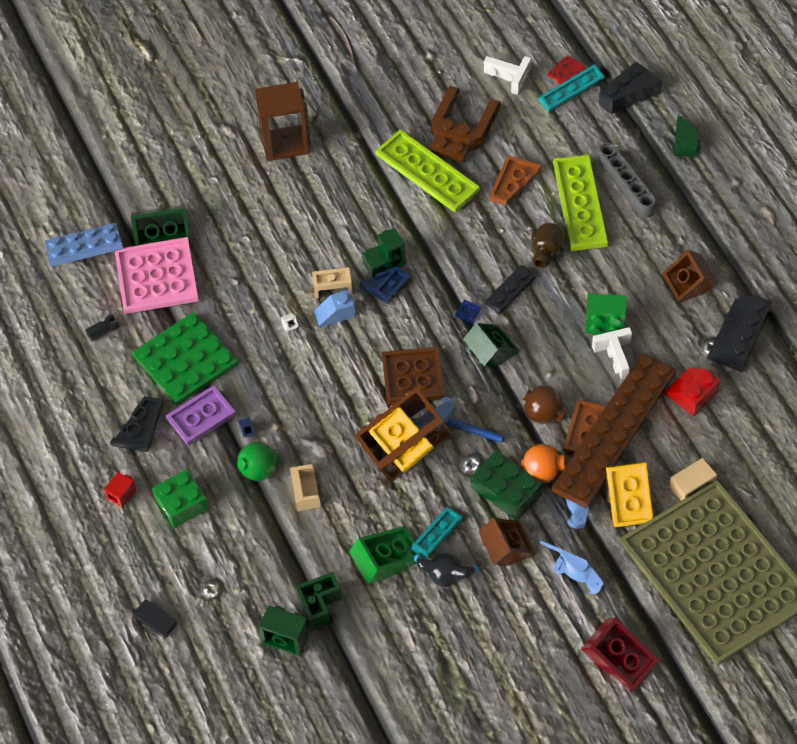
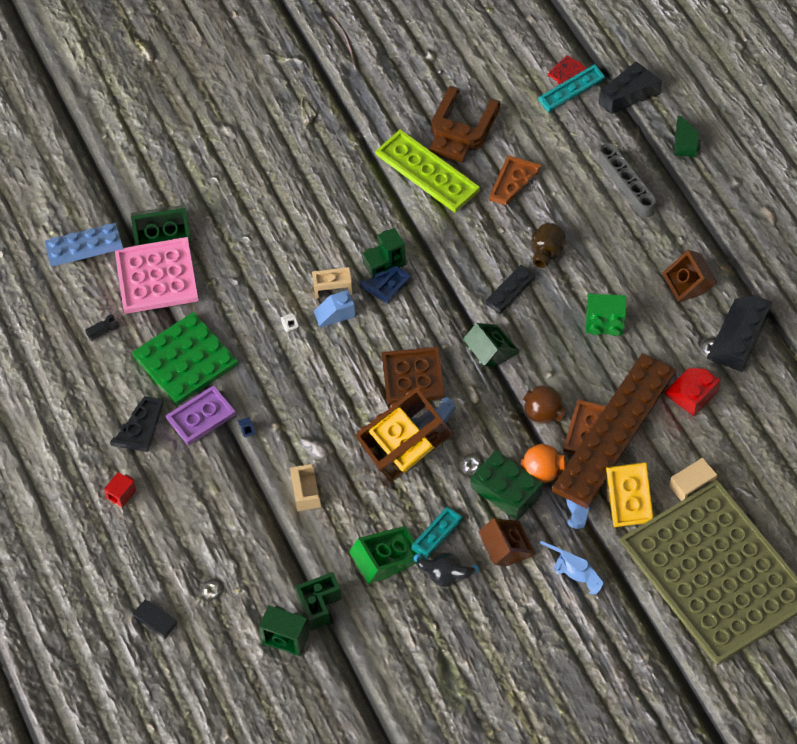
green brick [152,469,208,528] -> none
green brick [237,442,280,481] -> none
reddish brown hose [255,81,311,162] -> none
blue bar [447,418,504,443] -> none
clear blue tile [455,299,481,324] -> none
white bracket [484,56,531,95] -> none
lime plate [553,155,608,251] -> none
dark red slope [581,617,659,691] -> none
white bracket [592,327,632,380] -> none

